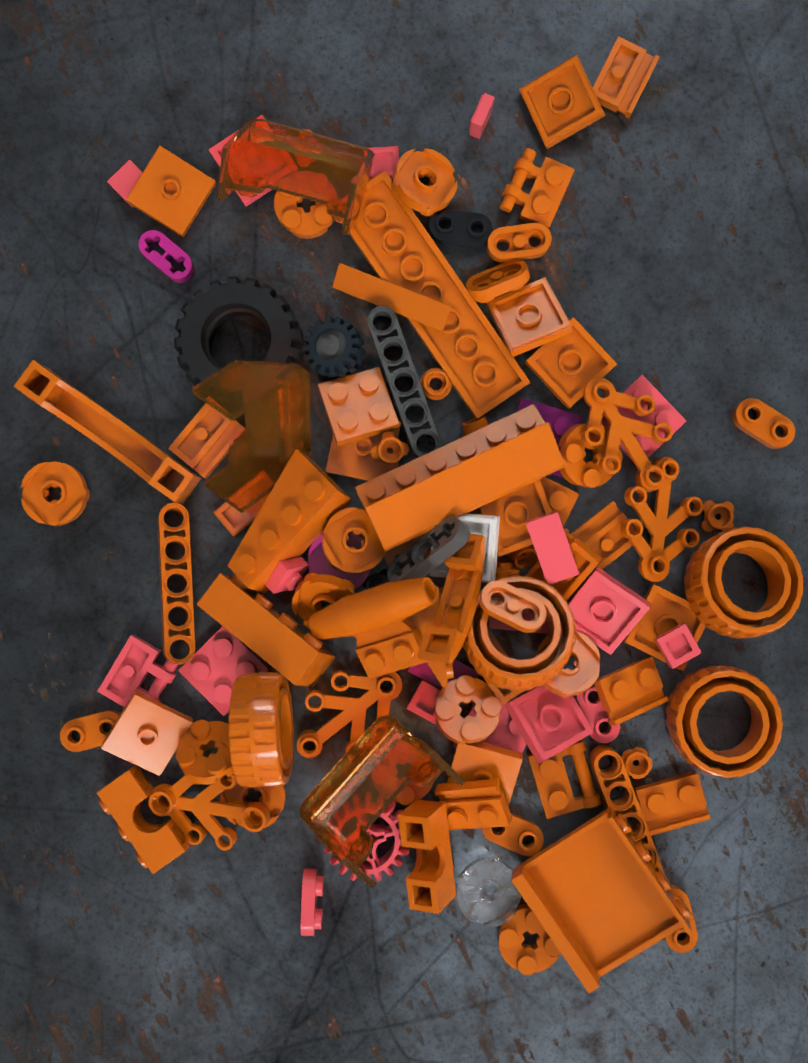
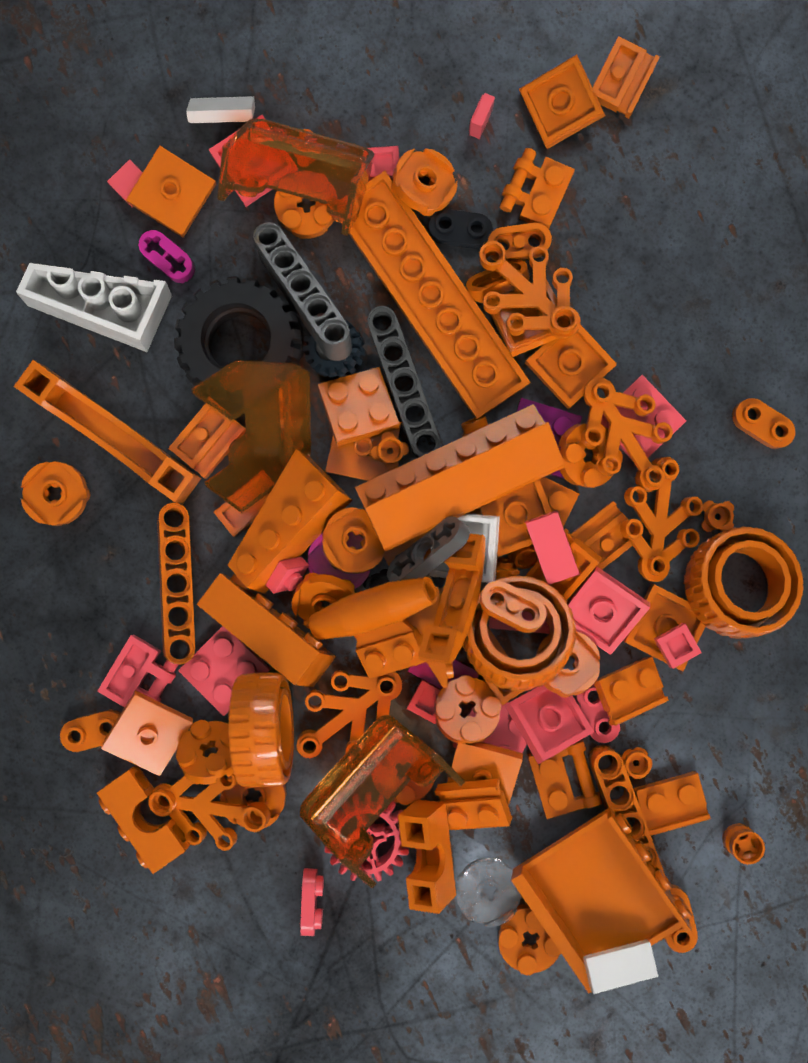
orange sticker [332,263,451,331] -> none
orange plate [420,368,452,400] -> none
orange plate [481,812,544,856] -> none
orange tyre [665,665,783,778] -> none
none -> white wedge [16,263,172,352]
none -> white tile [186,96,255,123]
none -> dark grey beam [253,222,352,361]
none -> orange plant [479,241,581,339]
none -> white tile [583,939,658,994]
none -> orange wheel [722,823,765,865]

